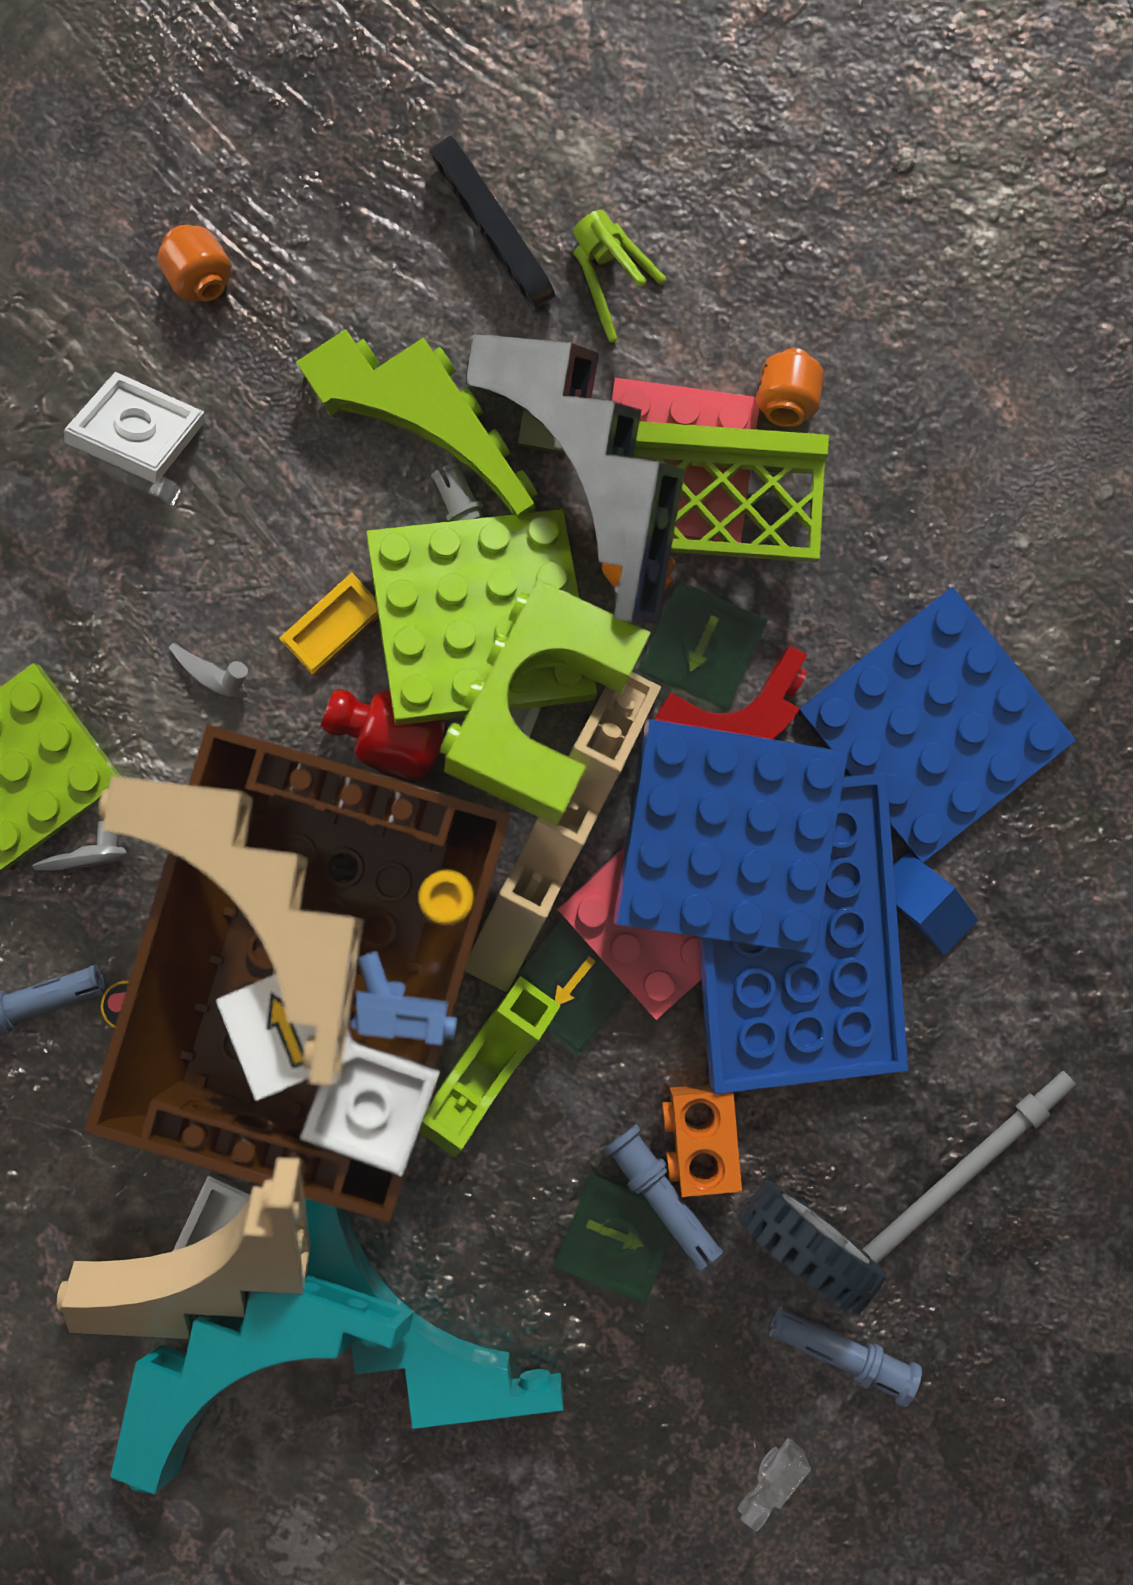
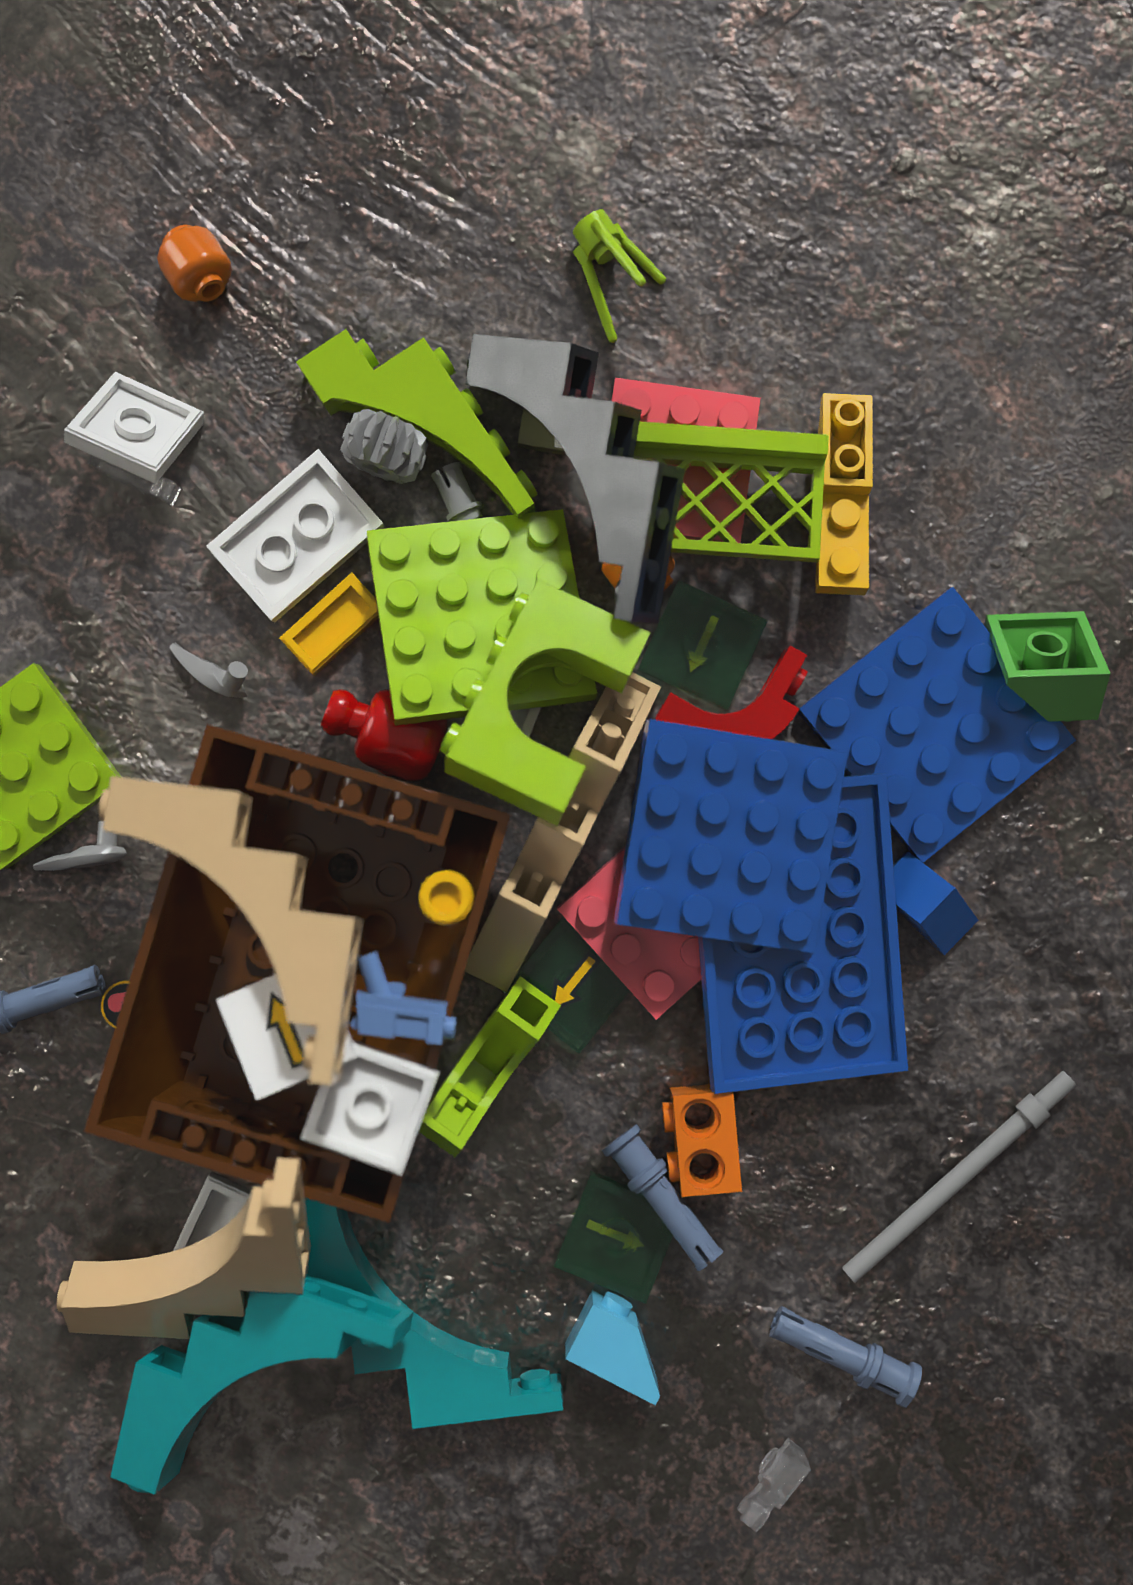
black beam [429,136,556,311] -> none
black wheel [738,1180,888,1316] -> none
orange head [756,348,824,427] -> none
none -> white plate [206,449,385,623]
none -> light grey gear [340,409,428,484]
none -> medium azure slope [565,1290,660,1406]
none -> yellow slope [815,393,873,595]
none -> bright green slope [985,611,1111,722]

